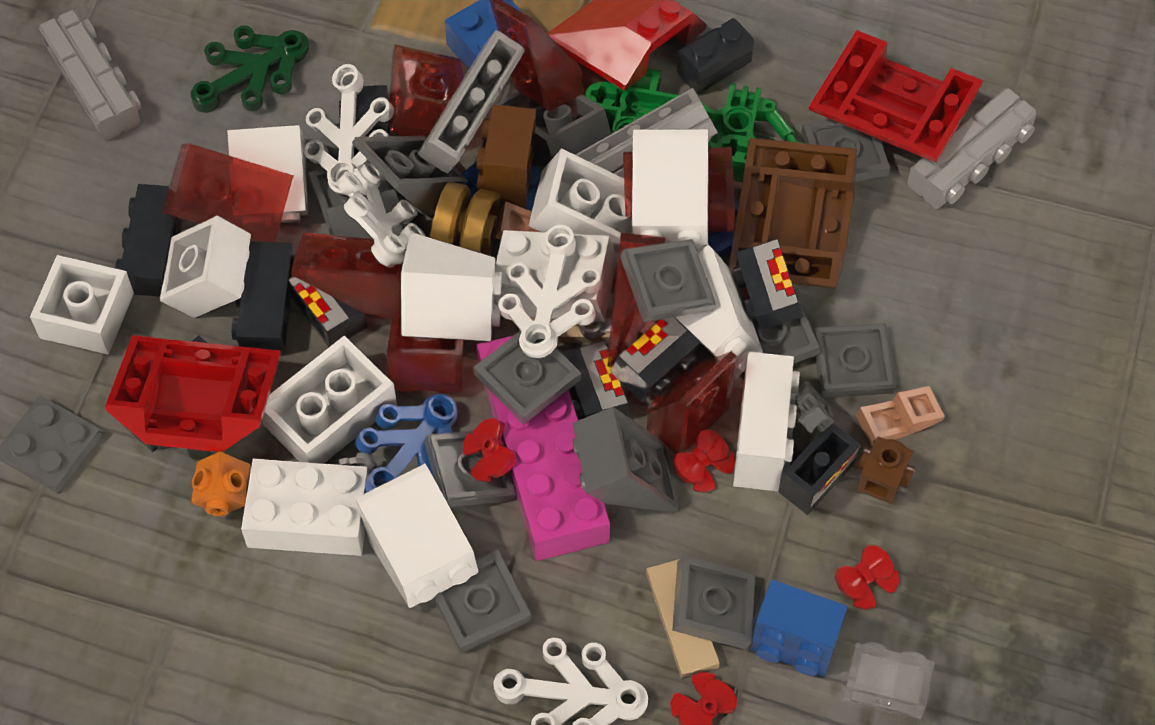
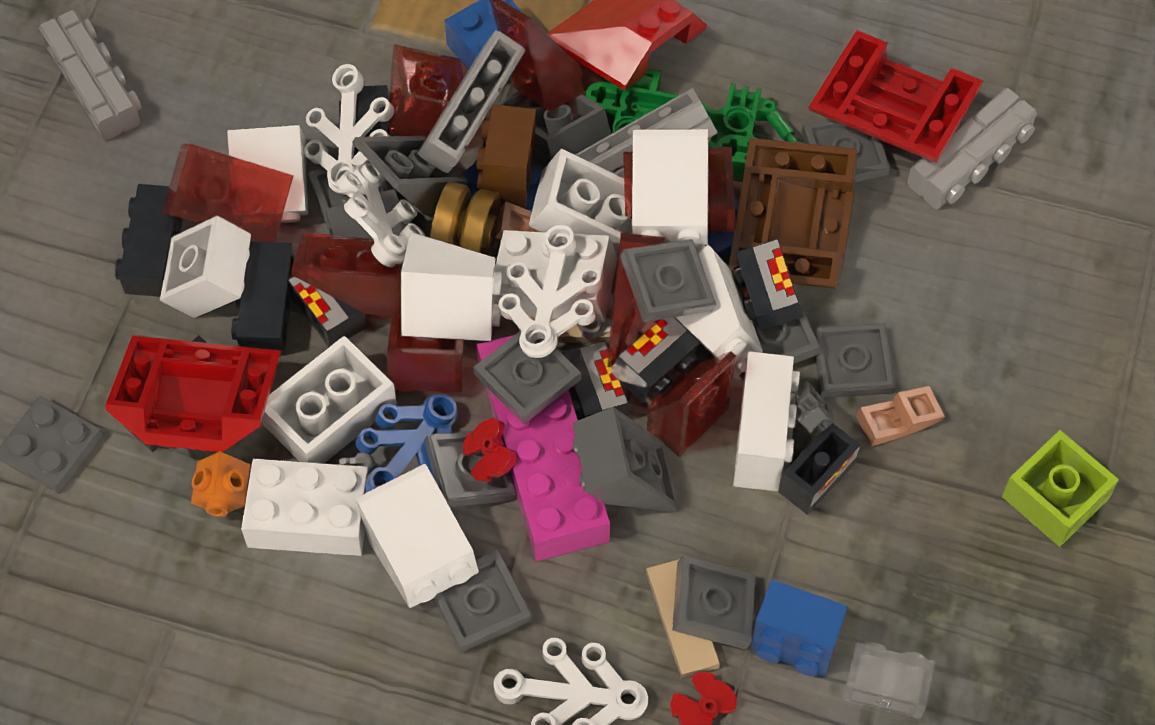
white brick [30,255,134,355] -> none
dark green plant [190,25,309,113] -> none
red piece [672,429,735,493] -> none
black brick [677,18,754,94] -> none
red piece [834,545,899,610] -> none
reddish brown brick [857,436,915,504] -> none
none -> lime brick [1002,430,1119,547]

